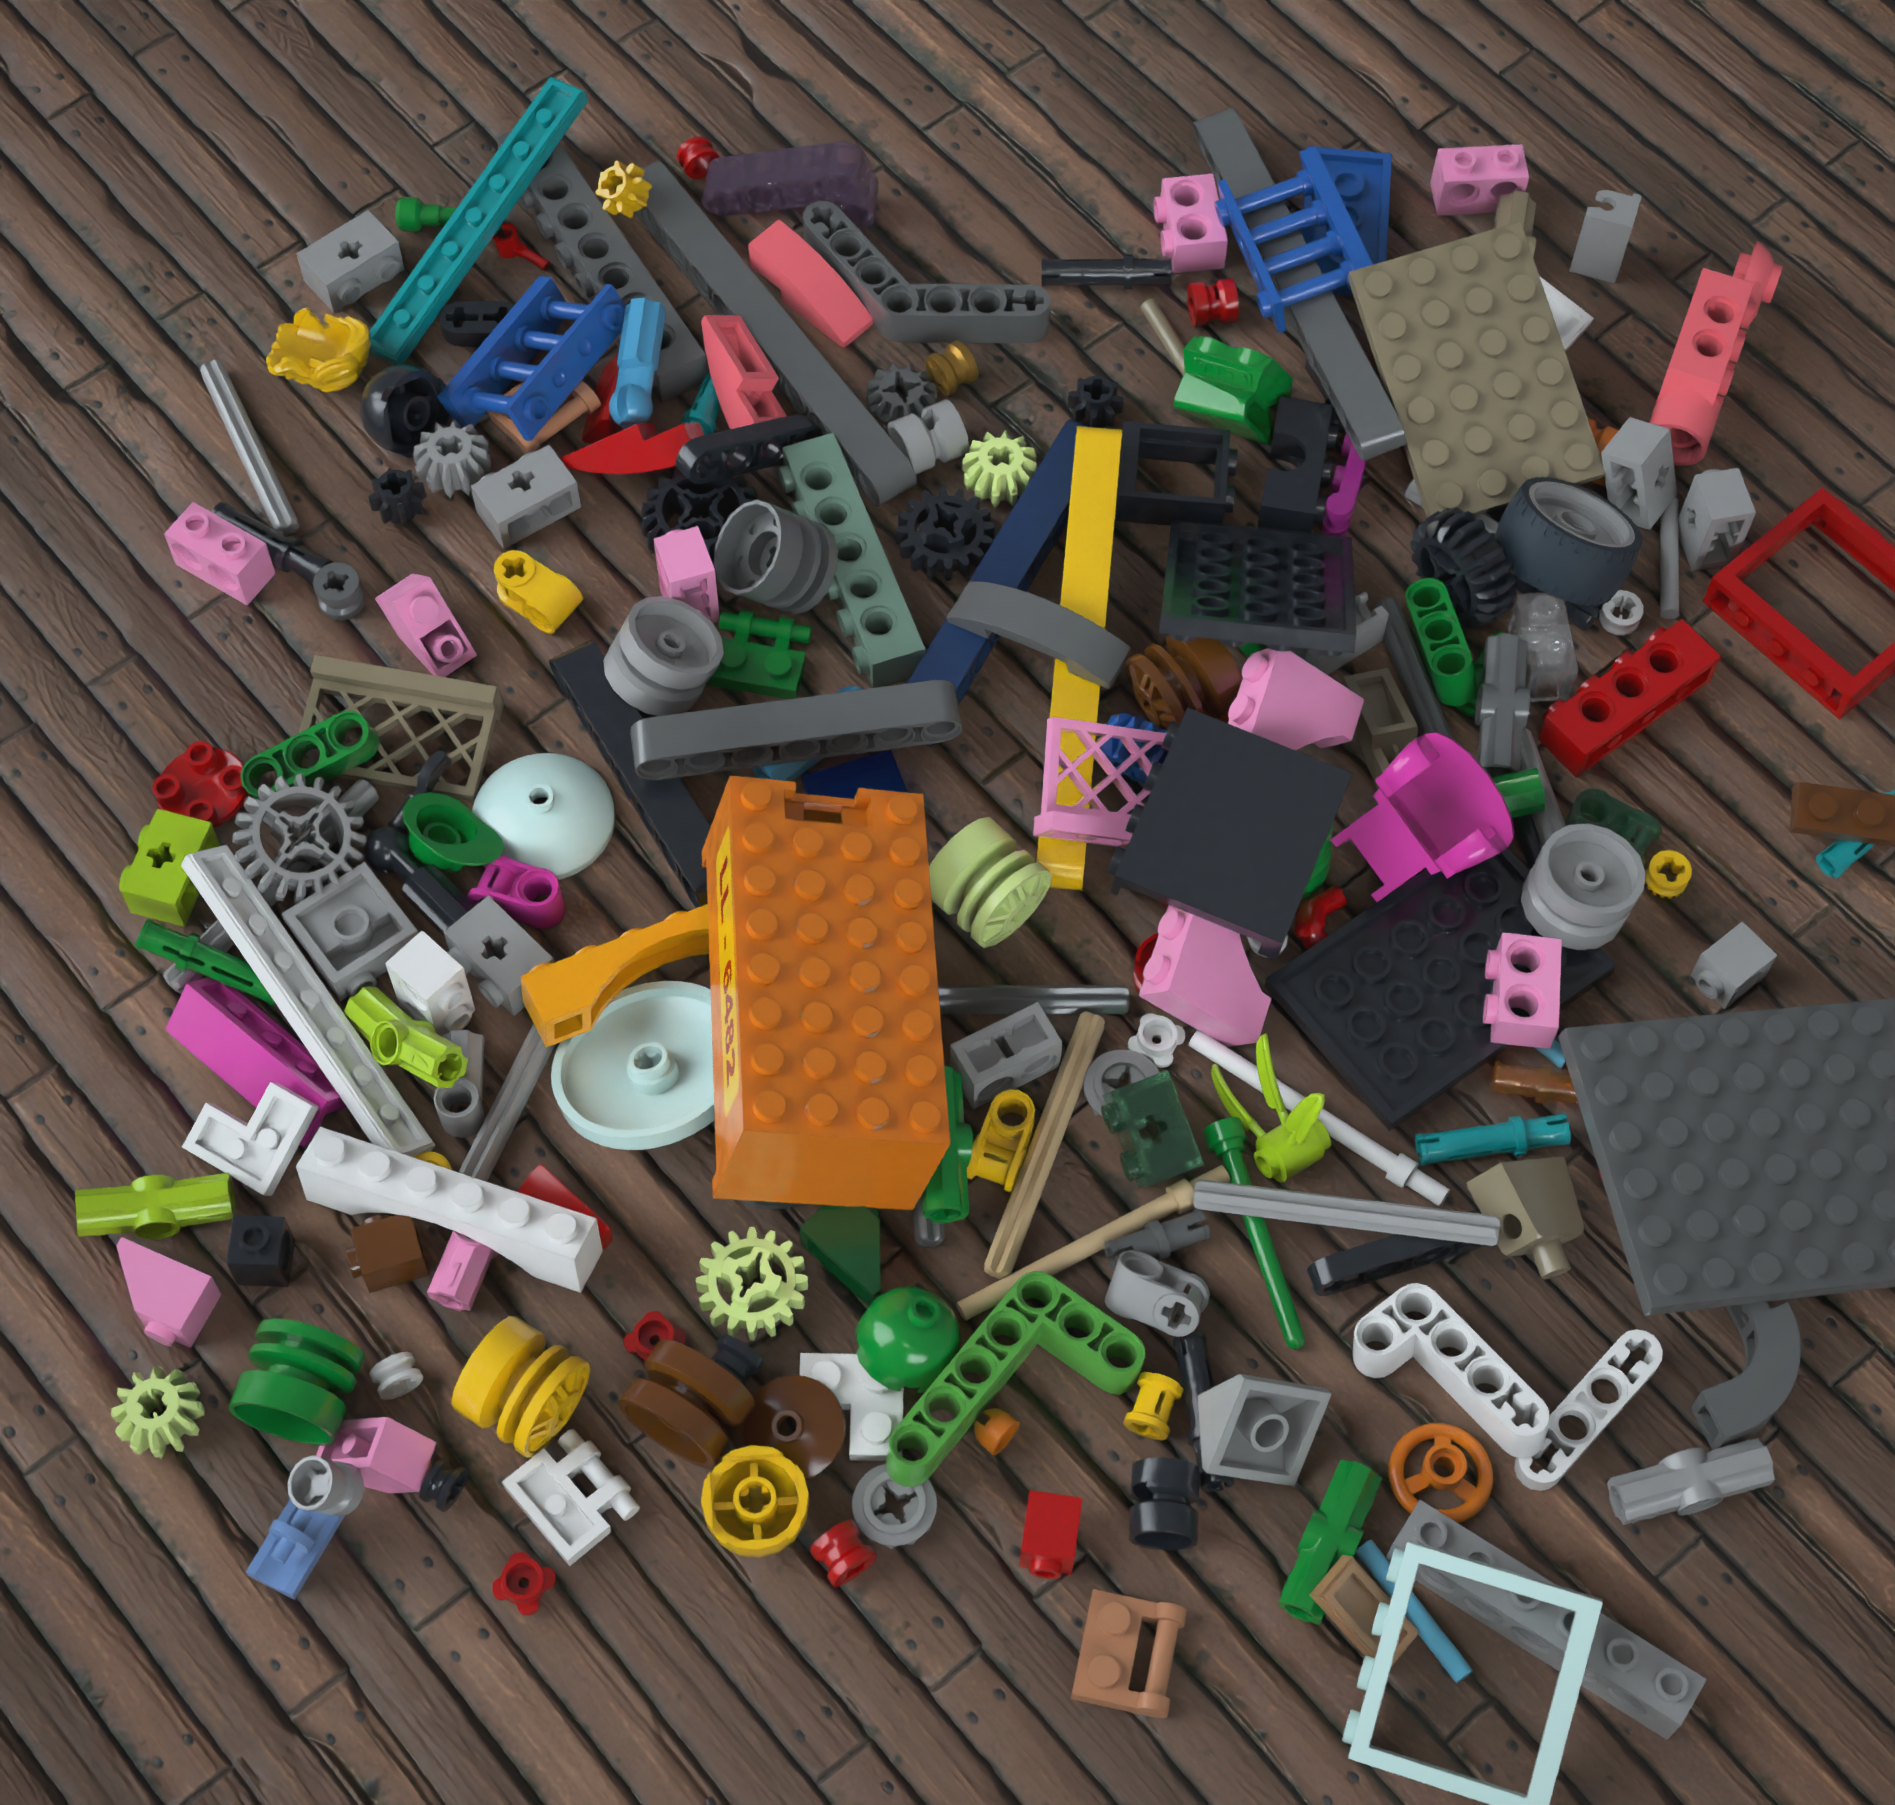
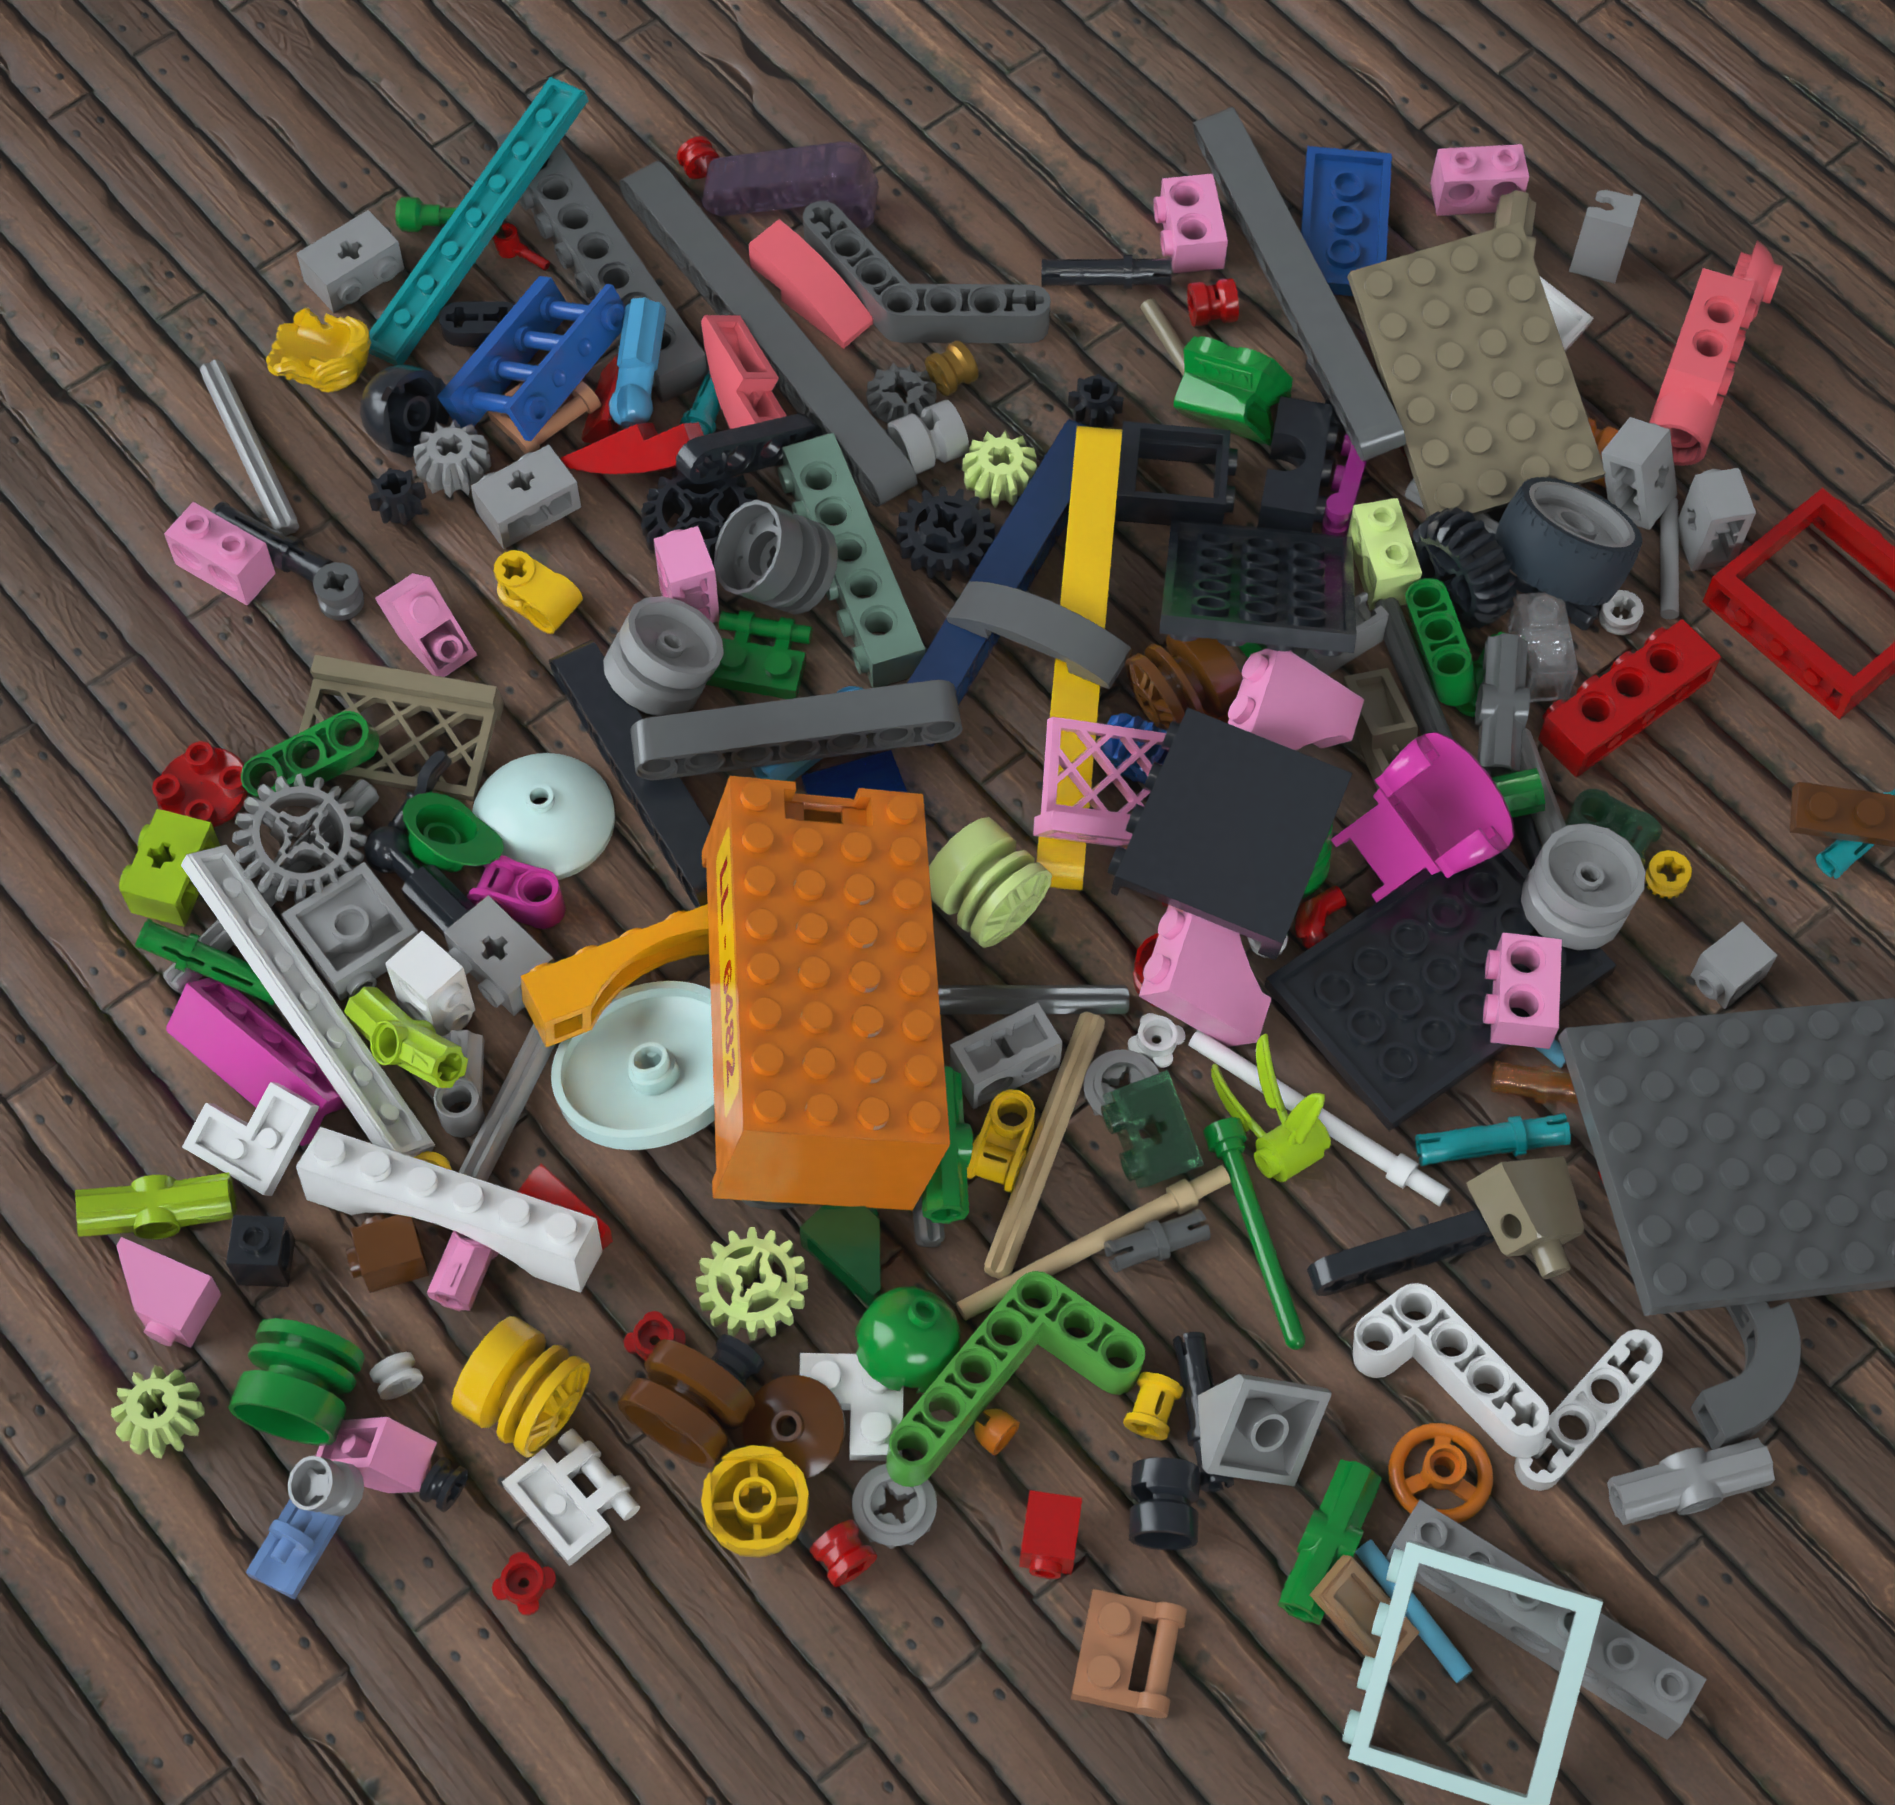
yellow gear [595,160,652,218] -> none
light grey piece [1105,1251,1210,1337] -> none
light grey axle [1193,1179,1500,1246] -> none
blue fence [1214,146,1373,333] -> none
none -> yellowish green brick [1347,498,1422,610]

